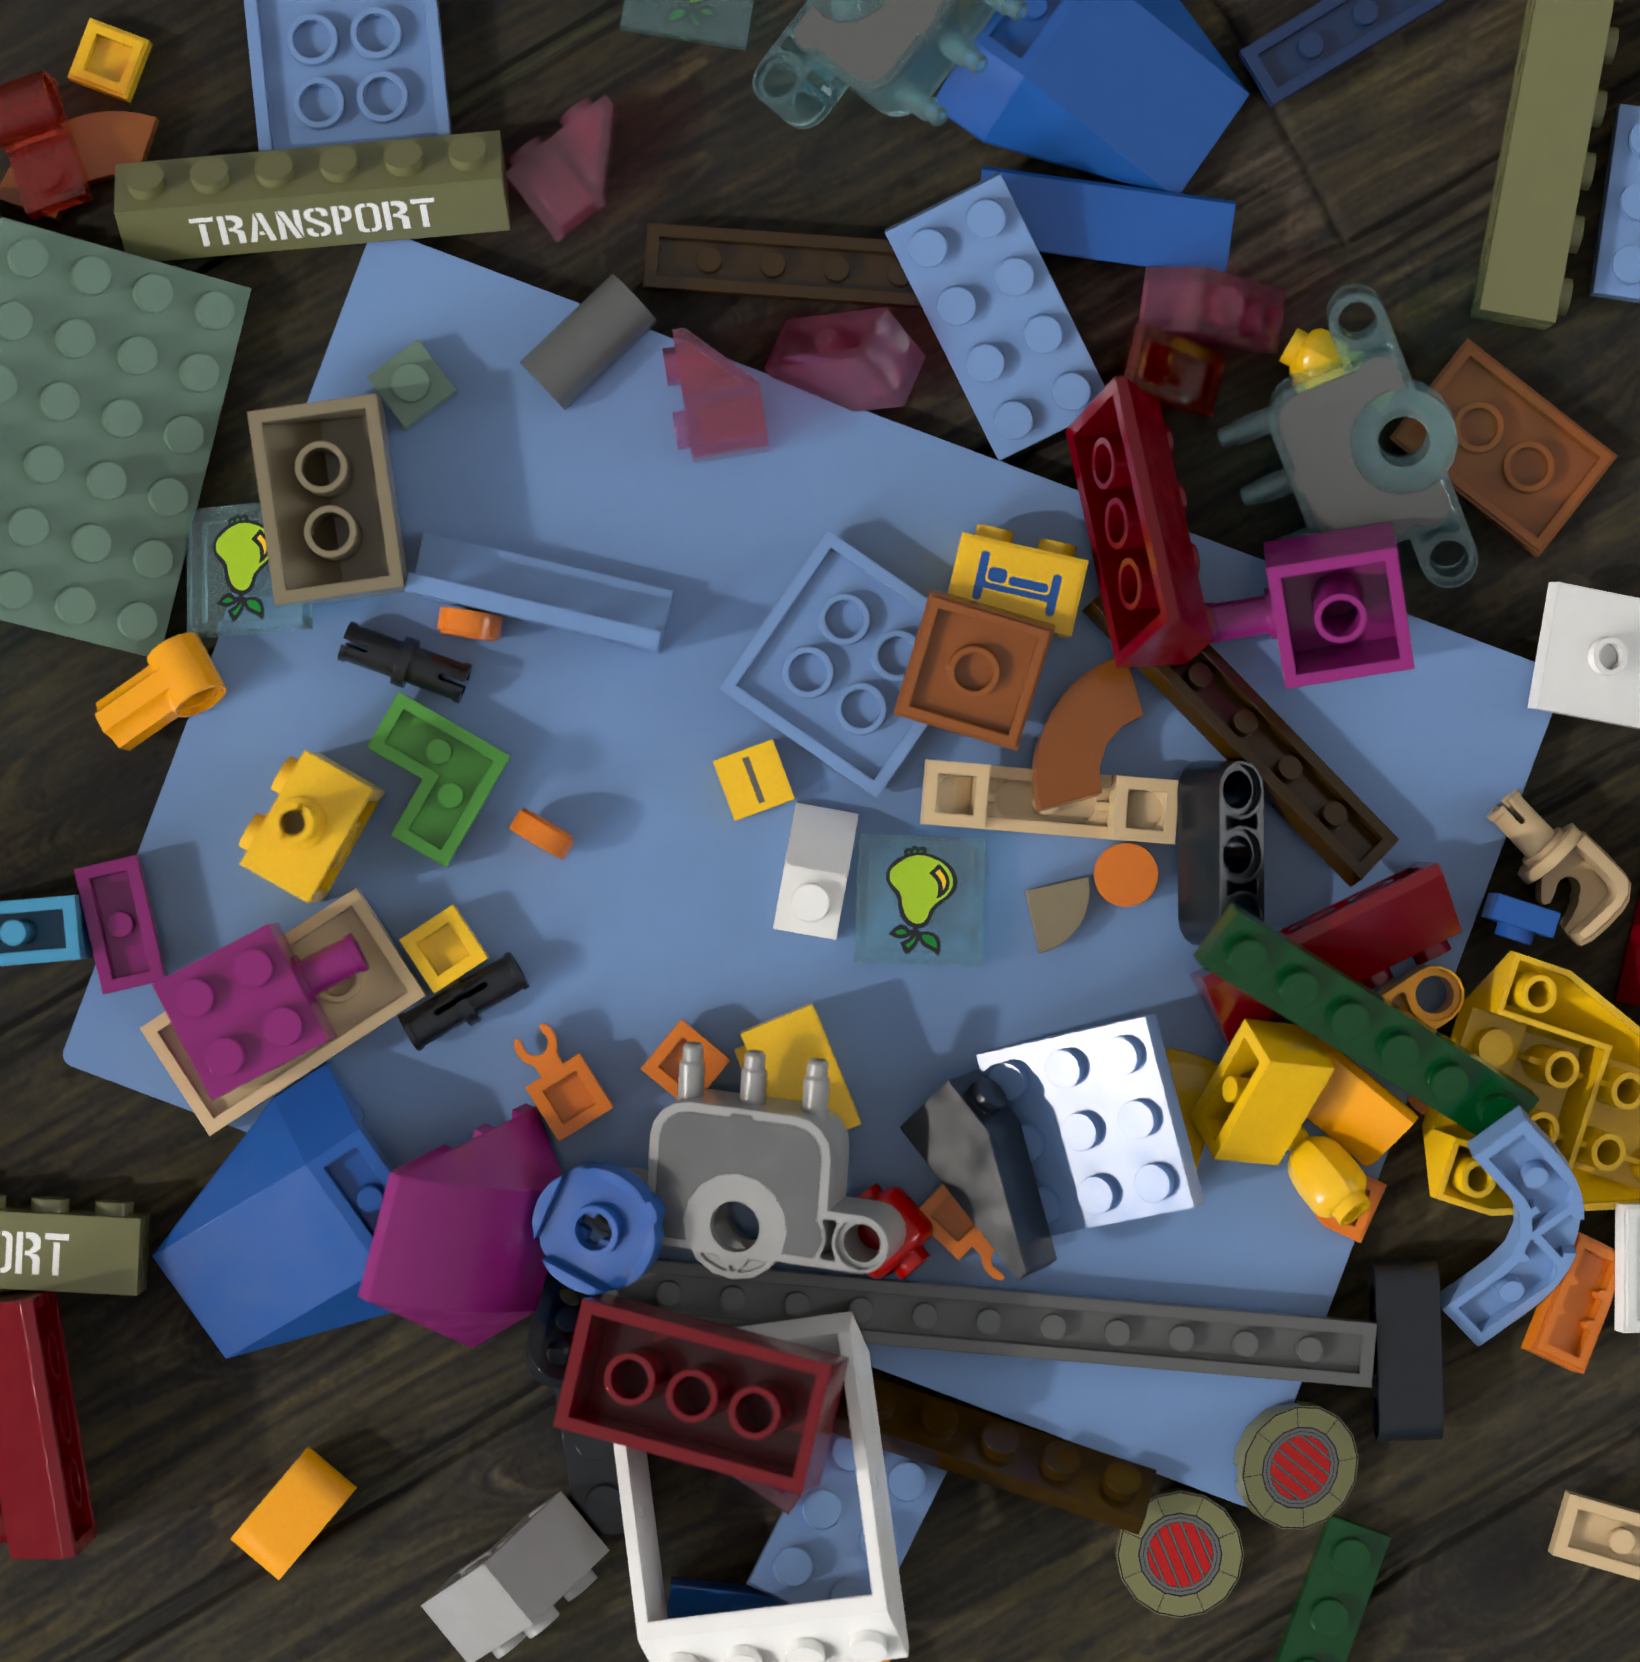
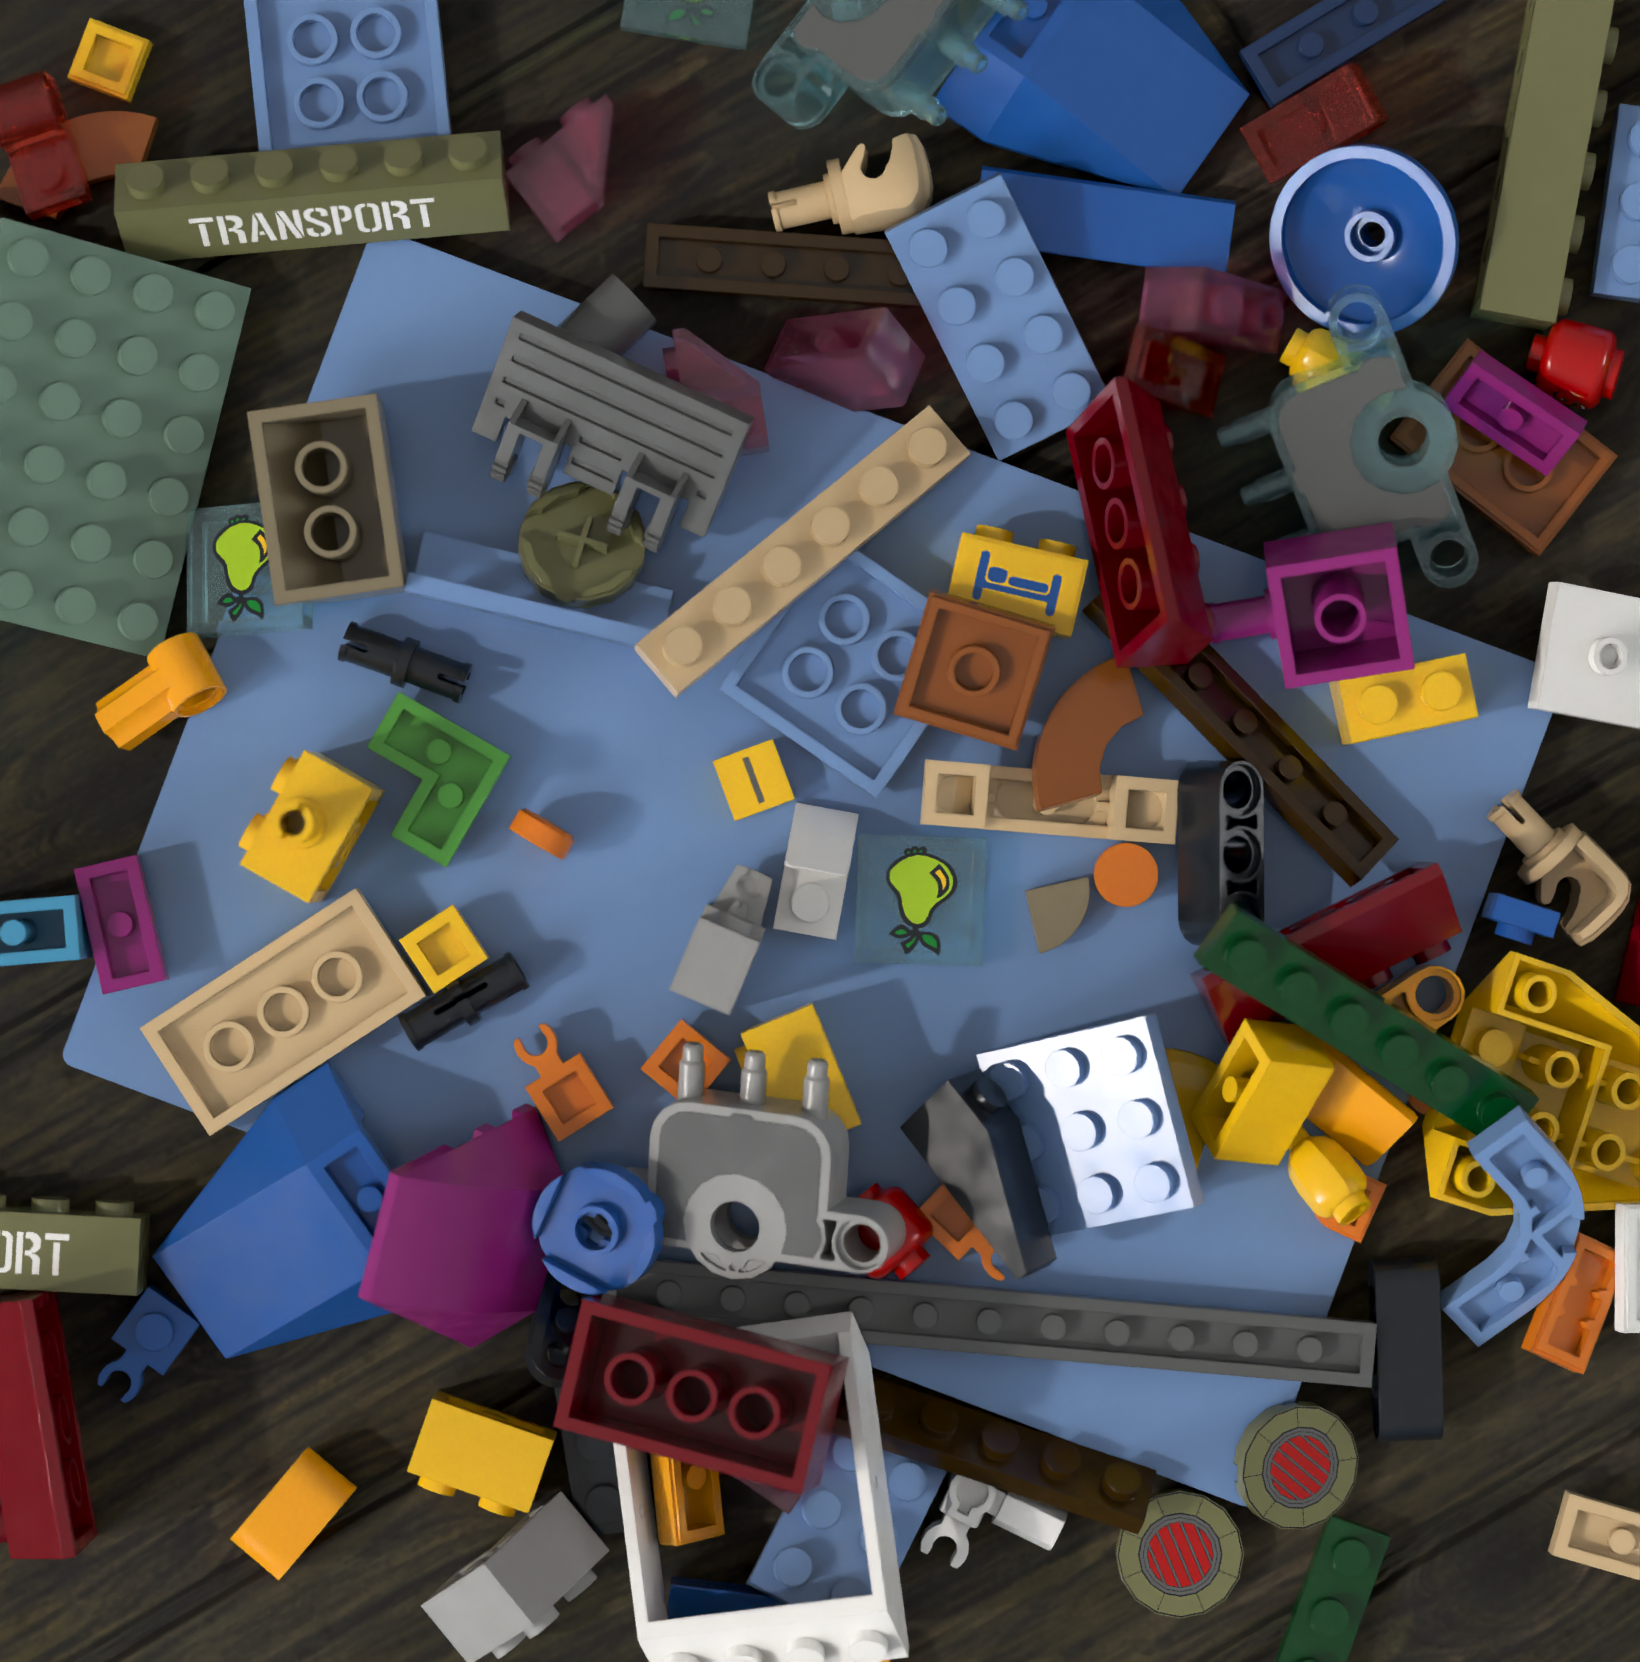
magenta brick [152,923,370,1100] -> none
sand green plate [367,339,458,431] -> none
orange tile [437,607,504,642] -> none
none -> blue plate [98,1284,201,1403]
none -> yellow brick [407,1390,557,1517]
none -> dark grey hinge [471,310,756,553]
none -> olive tile [518,481,645,609]
none -> tan plate [634,405,971,698]
none -> light orange brick [650,1453,725,1546]
none -> light grey hinge [669,864,773,1015]
none -> tan piece [768,133,933,235]
none -> white bar [920,1473,1068,1569]
none -> clear red plate [1240,63,1390,184]
none -> blue dish [1269,143,1459,337]
none -> yellow brick [1329,653,1479,745]
none -> magenta plate [1441,349,1587,476]
none -> red head [1526,319,1626,409]

